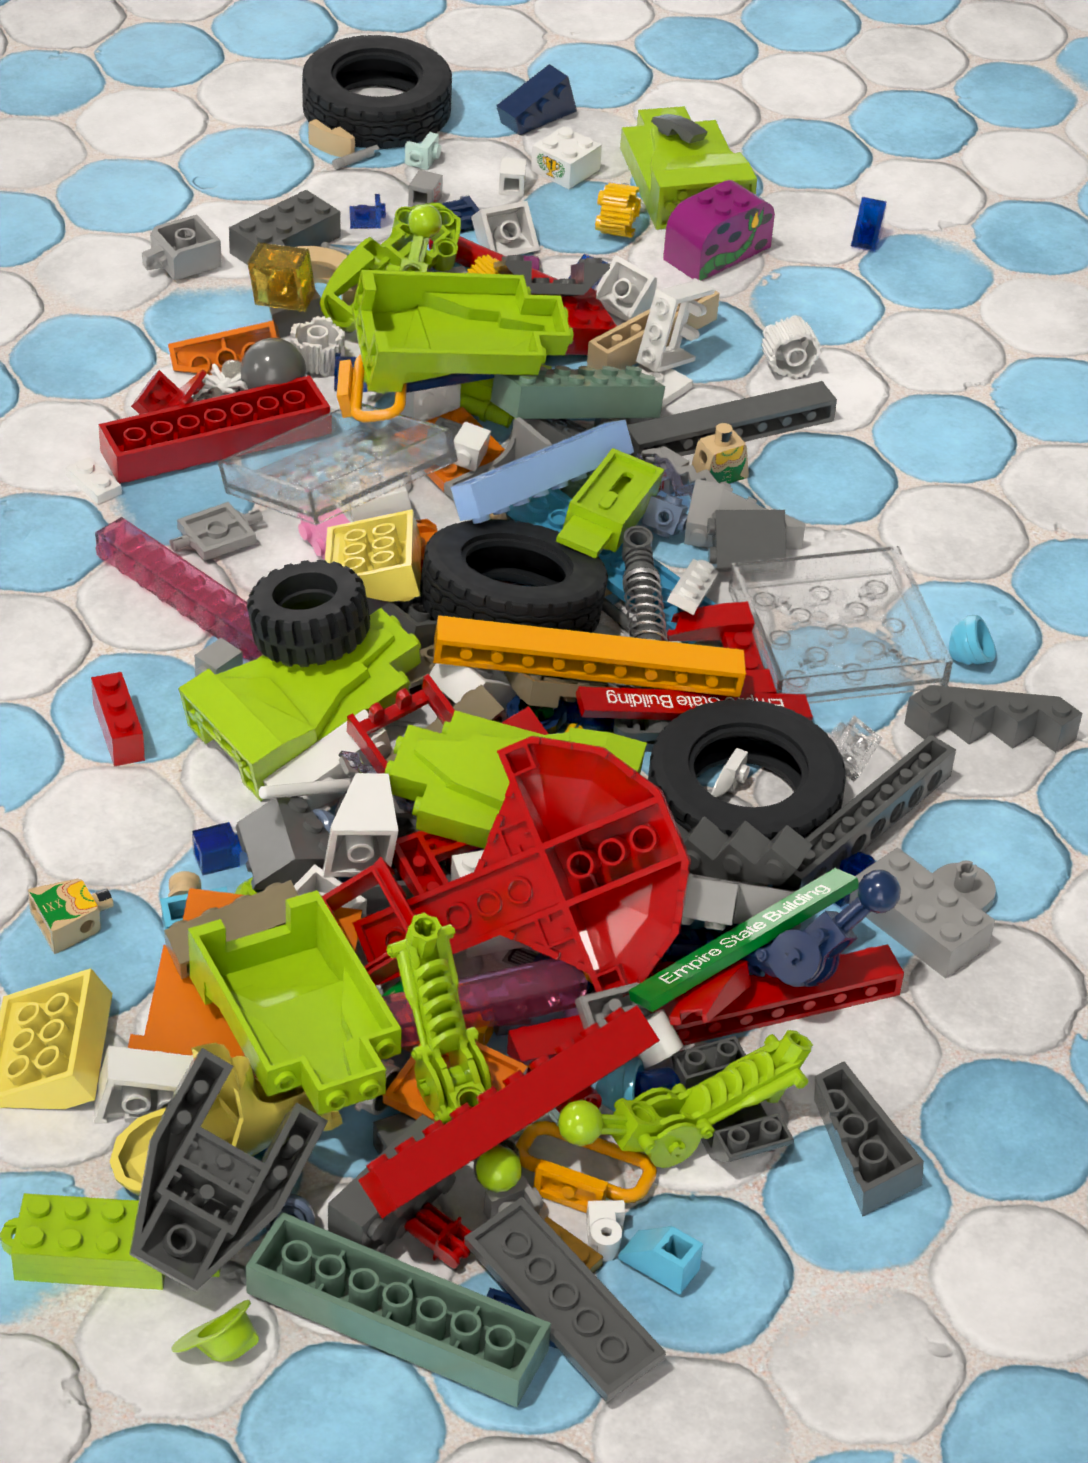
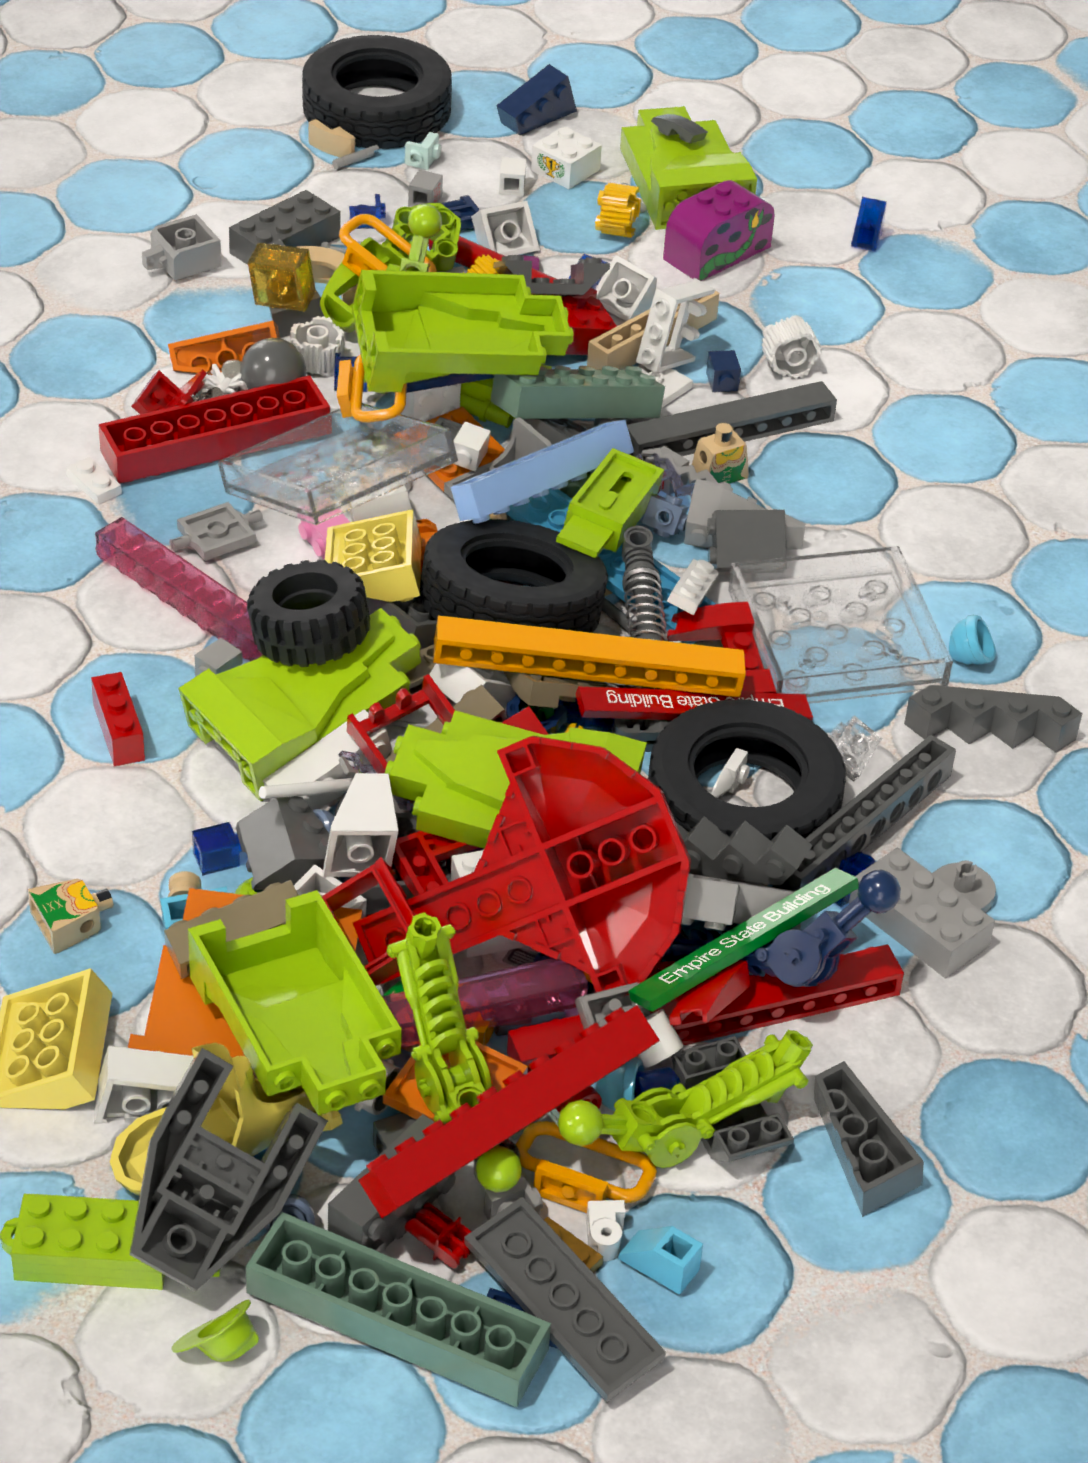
none -> light orange bar [339,214,437,277]
none -> dark blue brick [706,350,741,392]

